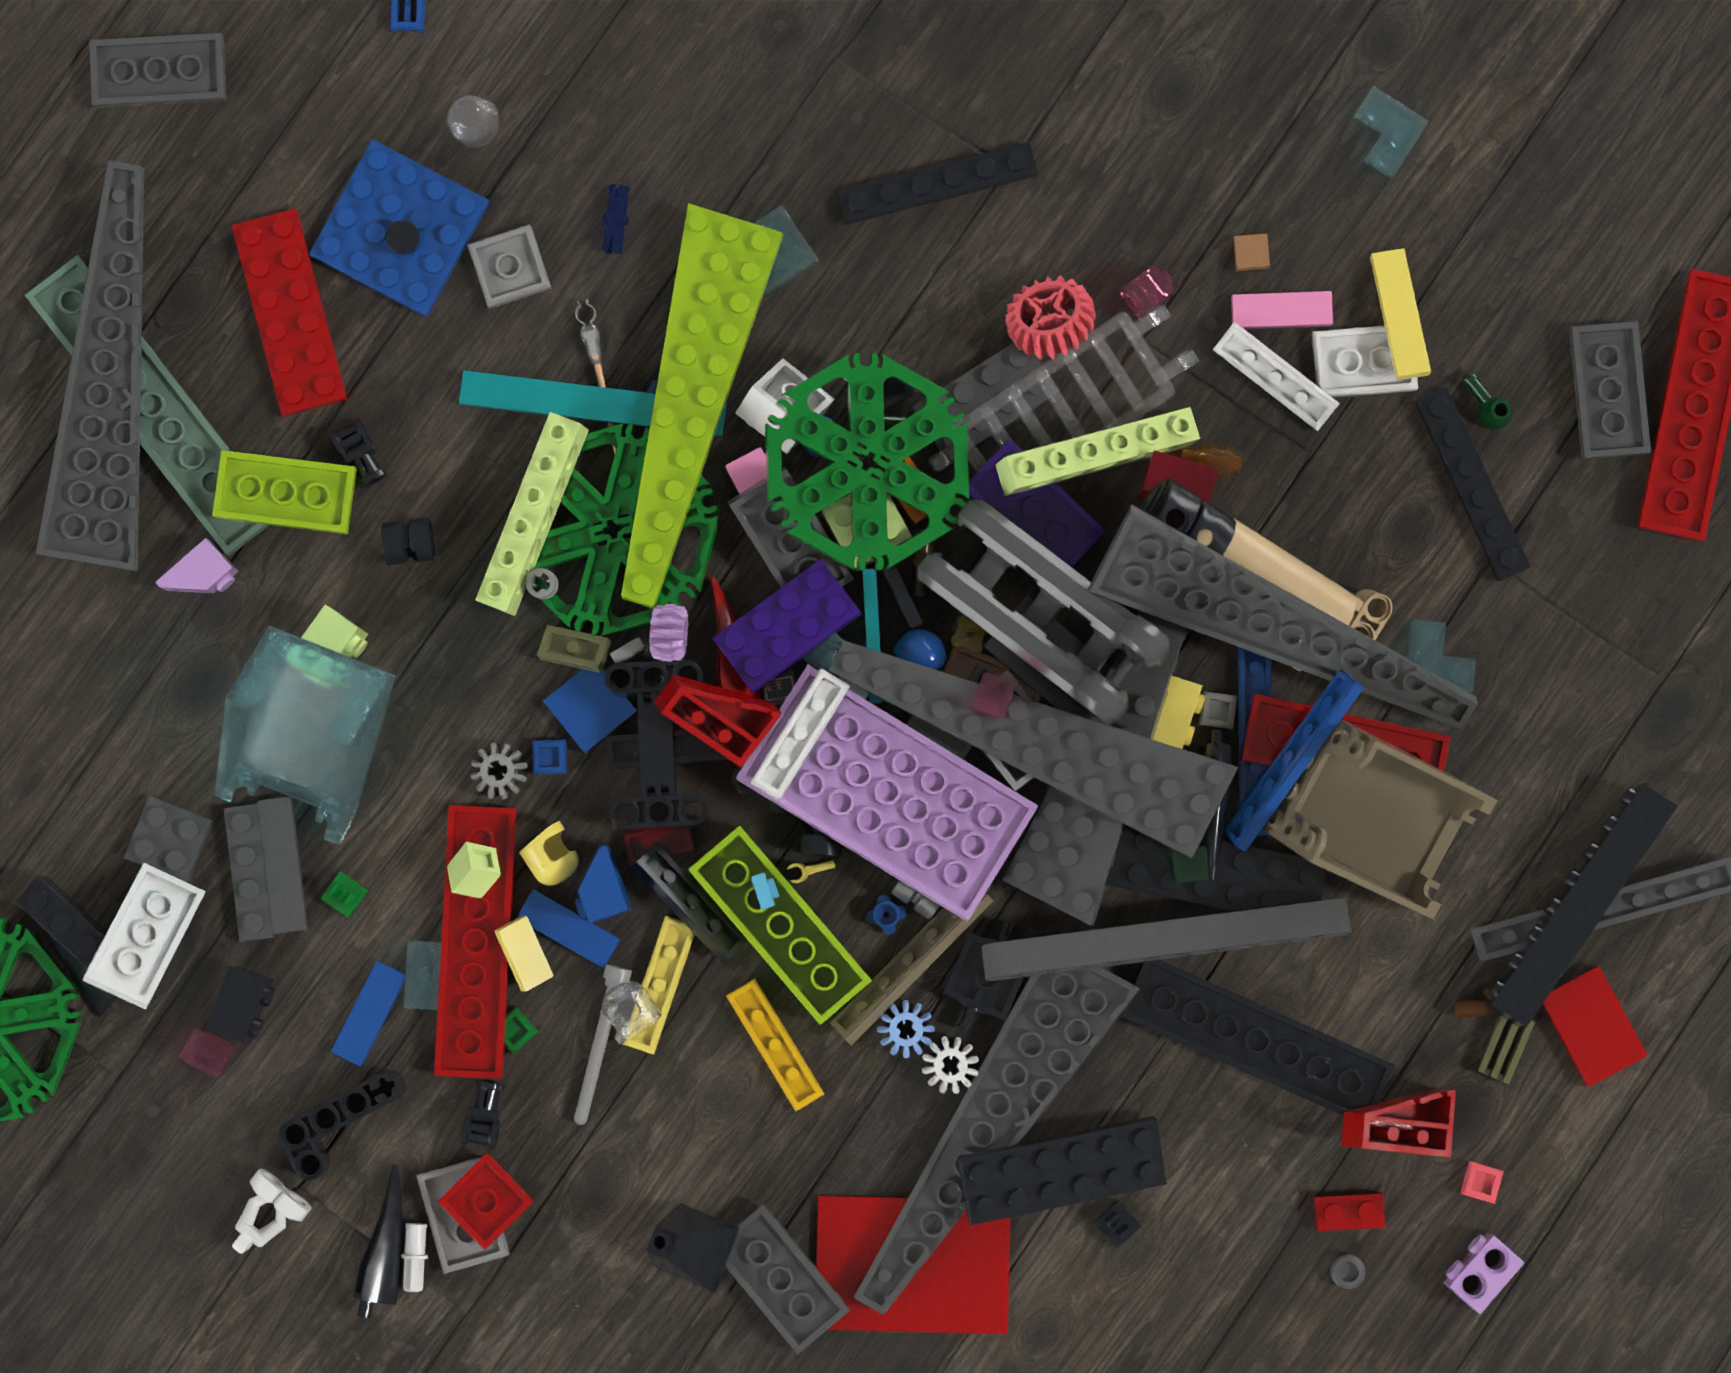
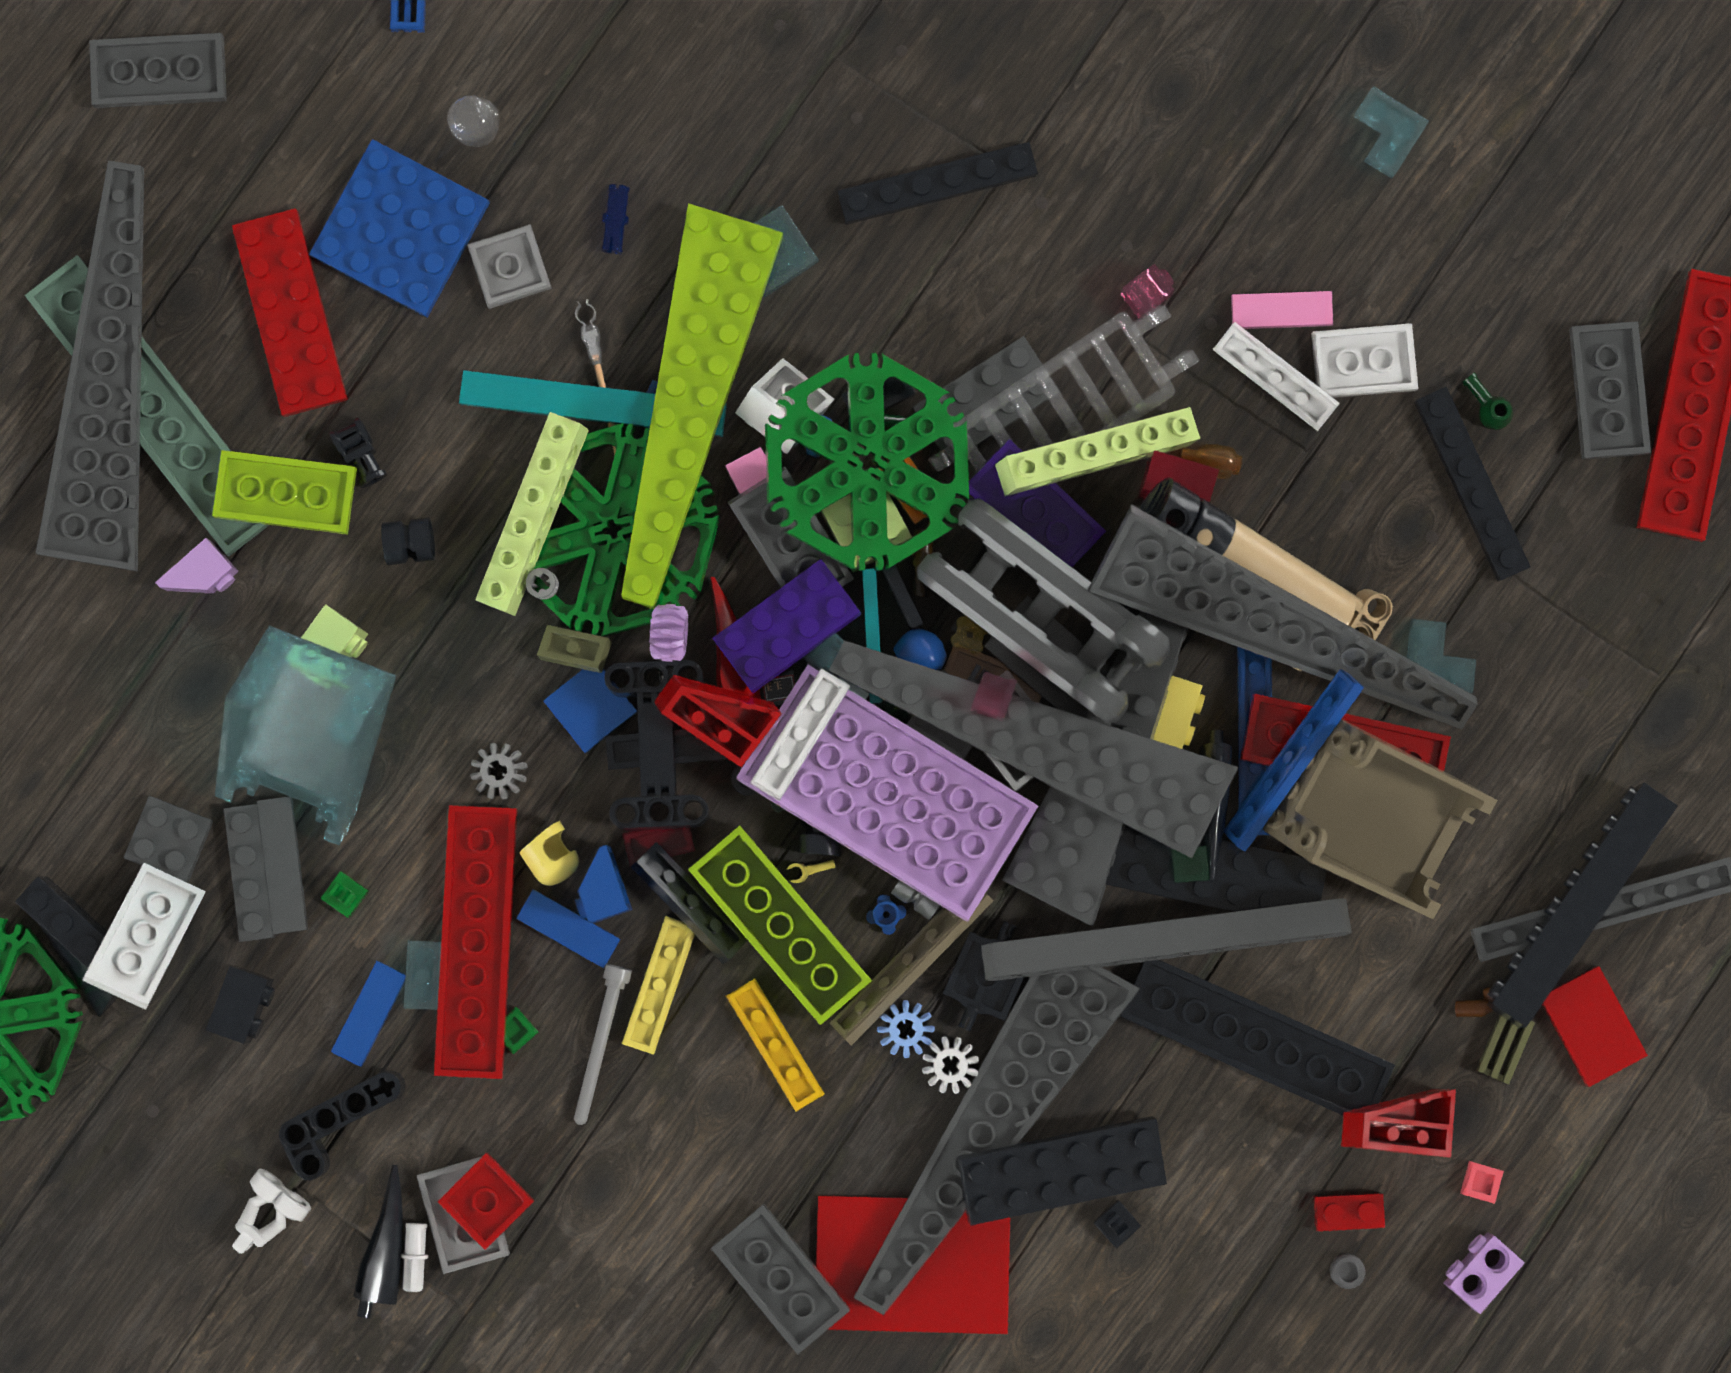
clear pink panel [178,1027,235,1078] -> none
black tile [386,220,421,256] -> none
yellowish green panel [447,842,501,898] -> none
black connector [461,1079,505,1150] -> none
light yellow tile [494,916,554,992] -> none
blue tile [532,740,567,775] -> none
clear helmet [601,981,662,1045] -> none
light grey tile [610,637,647,664] -> none
black slope [646,1203,739,1292] -> none
medium azure plate [751,873,779,910] -> none
coral gear [1005,275,1096,360] -> none
light grey tile [1199,691,1237,730] -> none
medium nougat tile [1233,234,1270,271] -> none
light yellow tile [1370,248,1431,381] -> none

